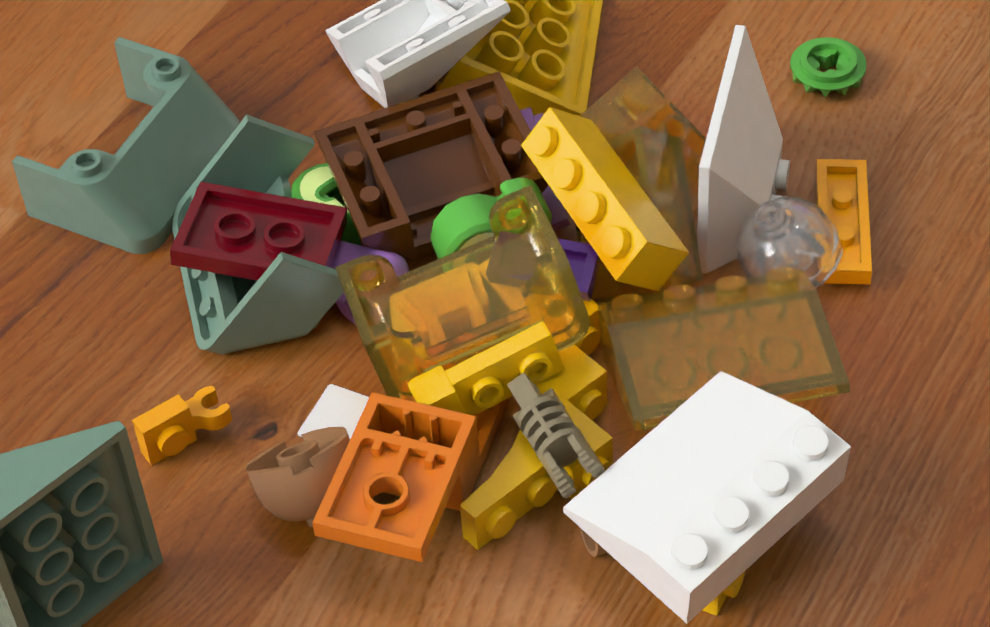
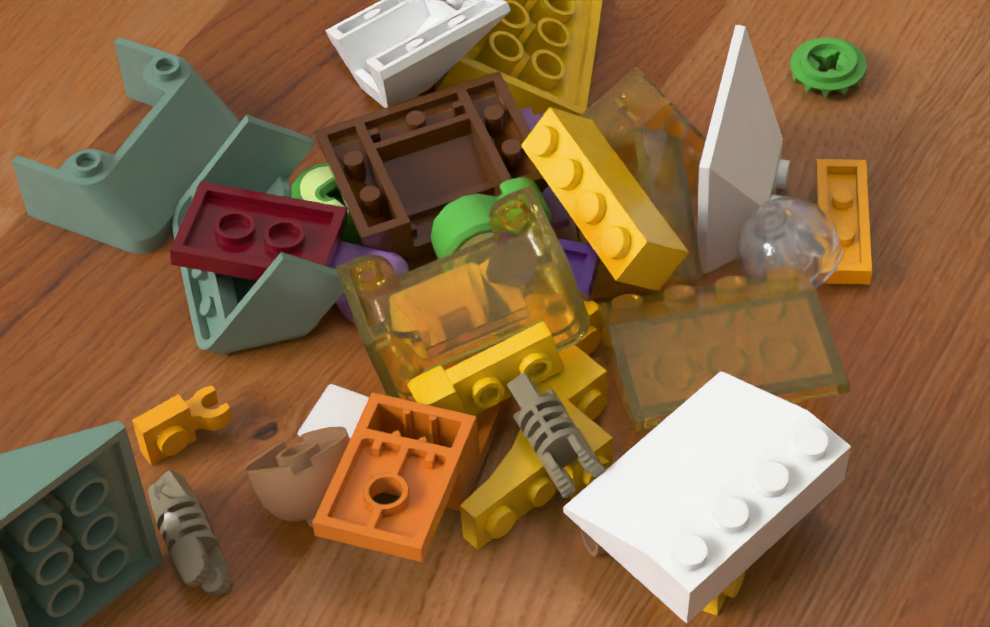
none -> dark tan hinge [148,470,232,596]

